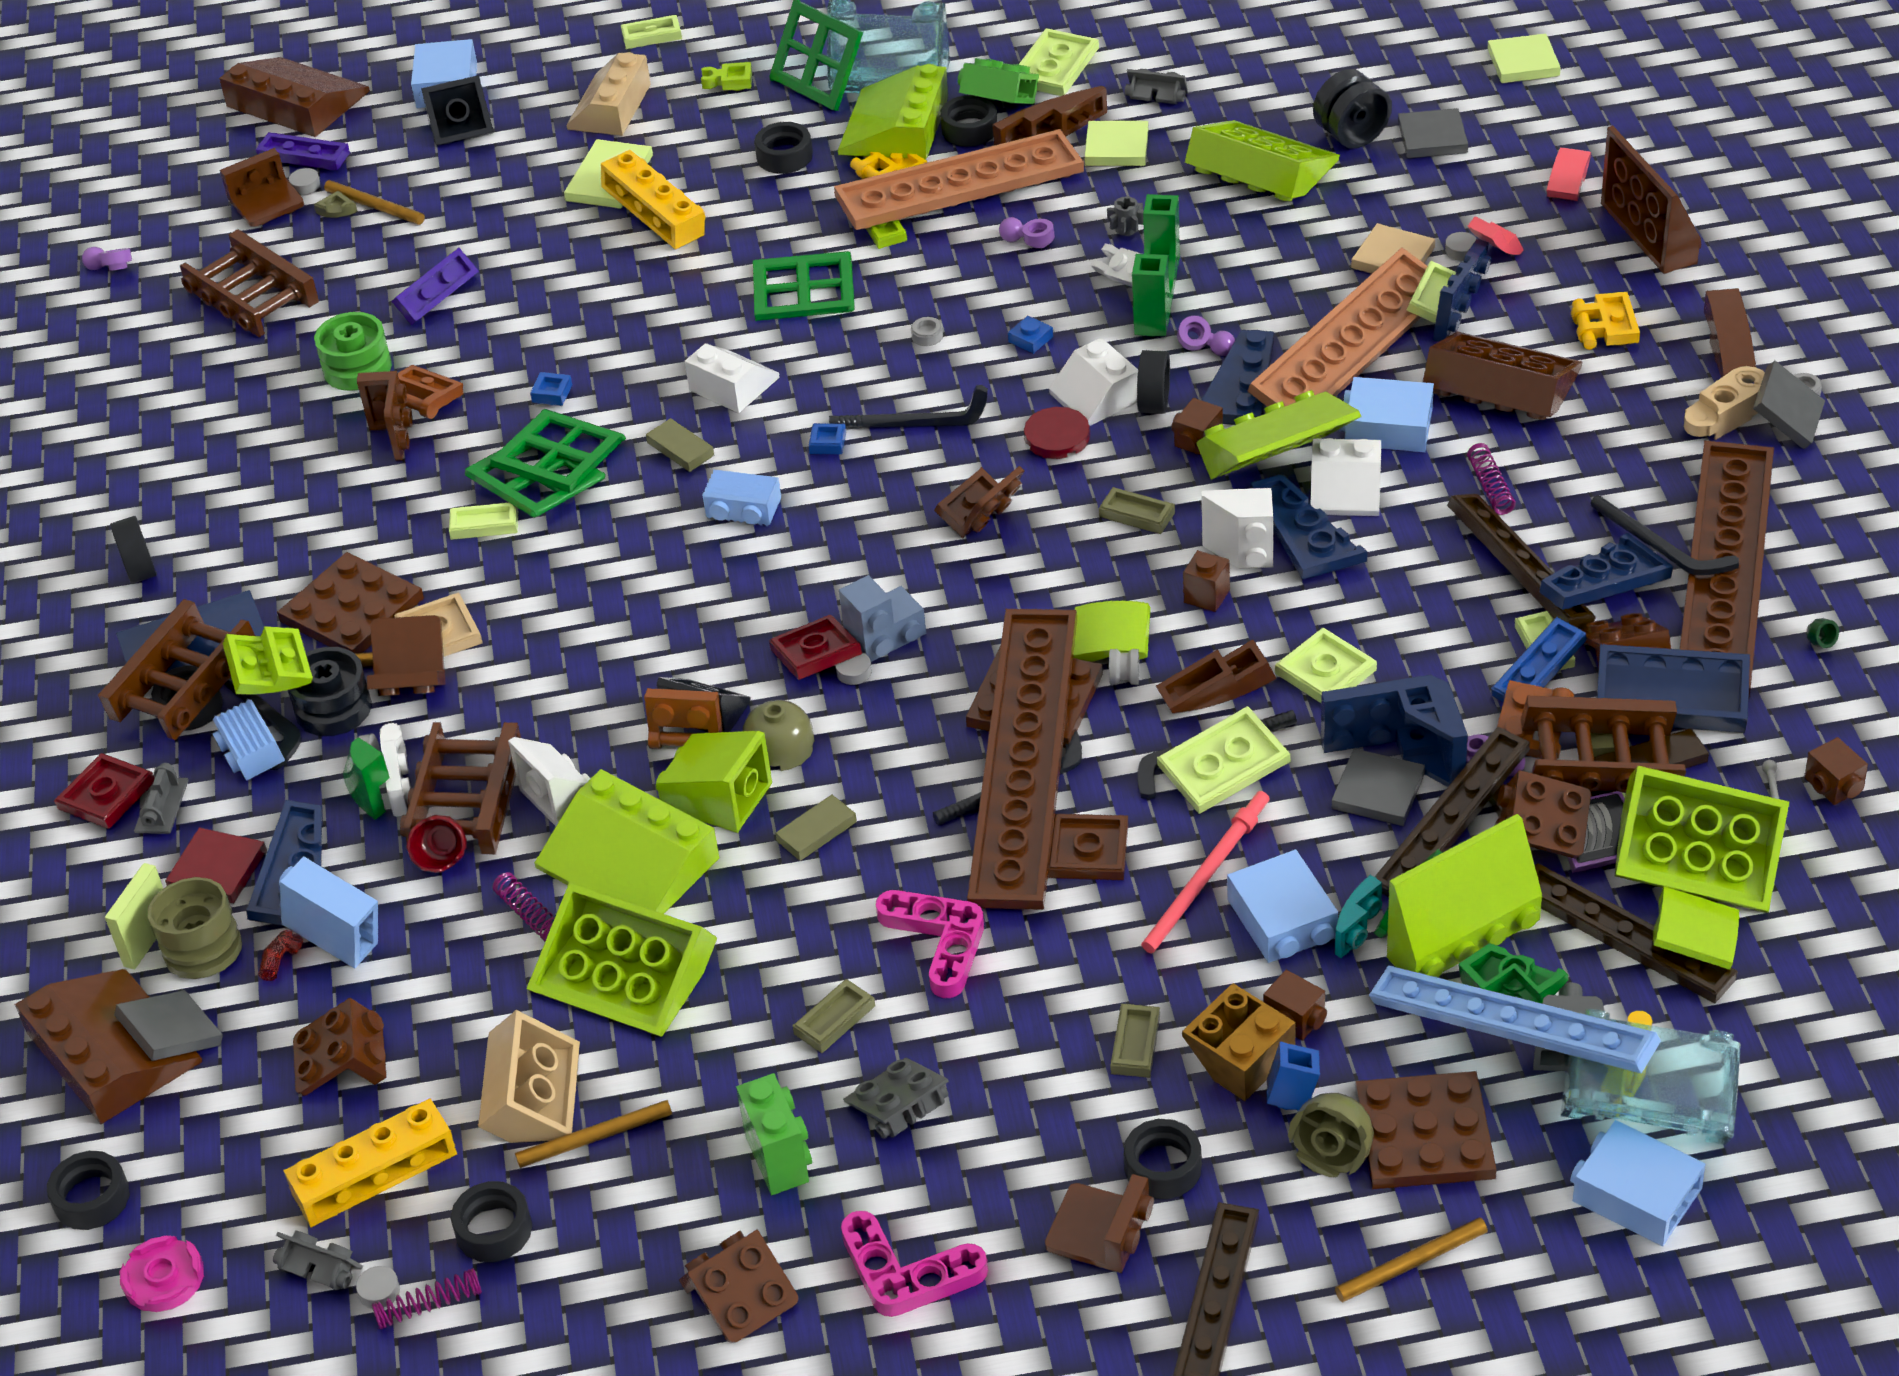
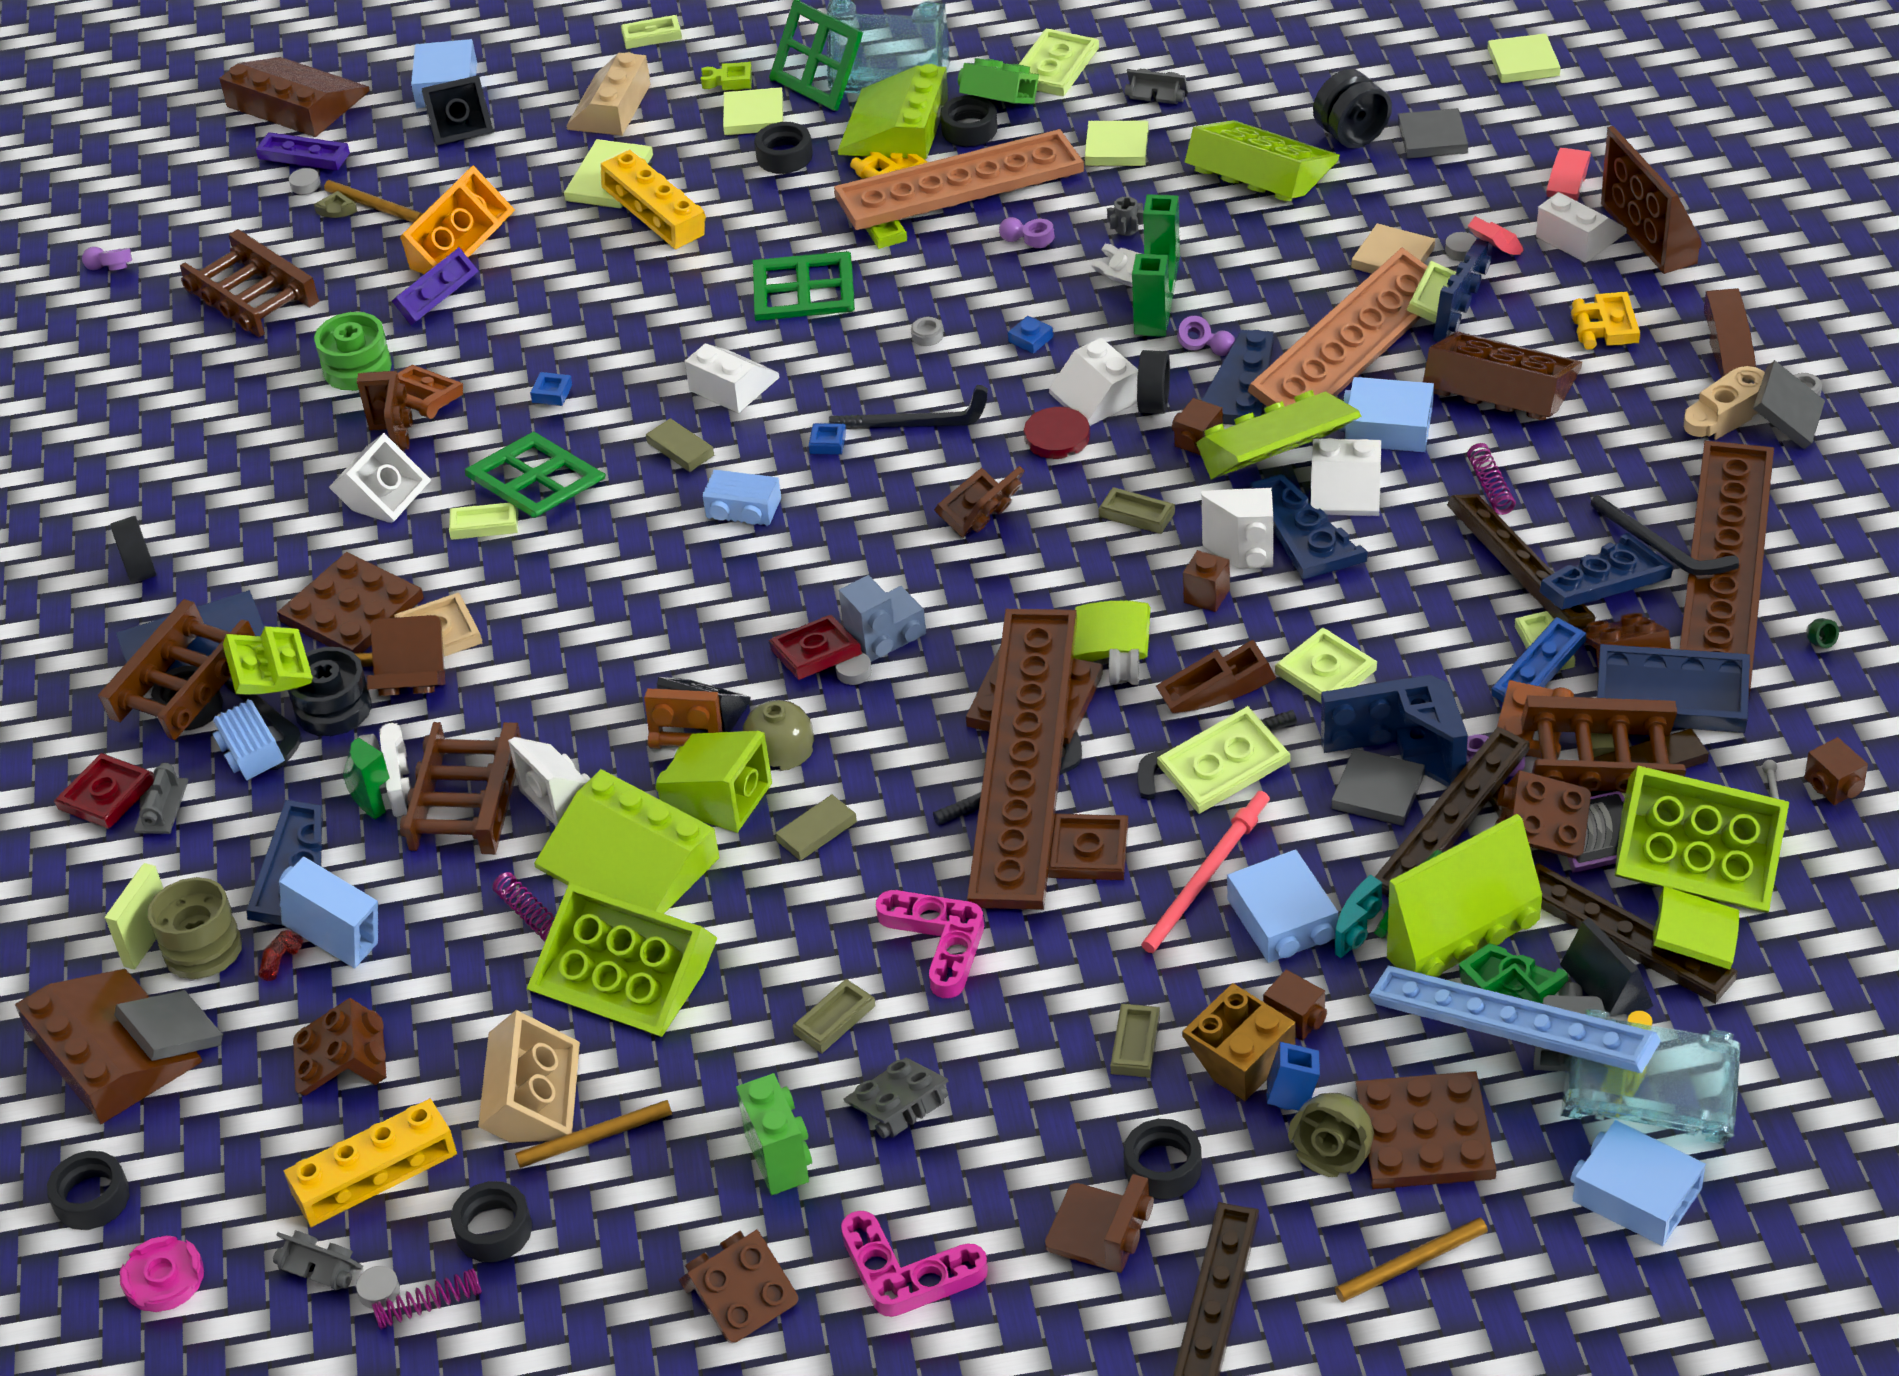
dark red tile [165,828,267,904] -> none
reddish brown bracket [220,148,304,227] -> none
dark red hair [406,815,467,873] -> none
green window [490,409,626,492] -> none
reddish brown slope [993,86,1107,146] -> none
none -> white slope [329,433,431,523]
none -> light orange slope [400,165,515,274]
none -> yellowish green tile [723,87,783,135]
none -> white slope [1536,192,1627,263]
none -> black slope [1560,917,1653,1016]

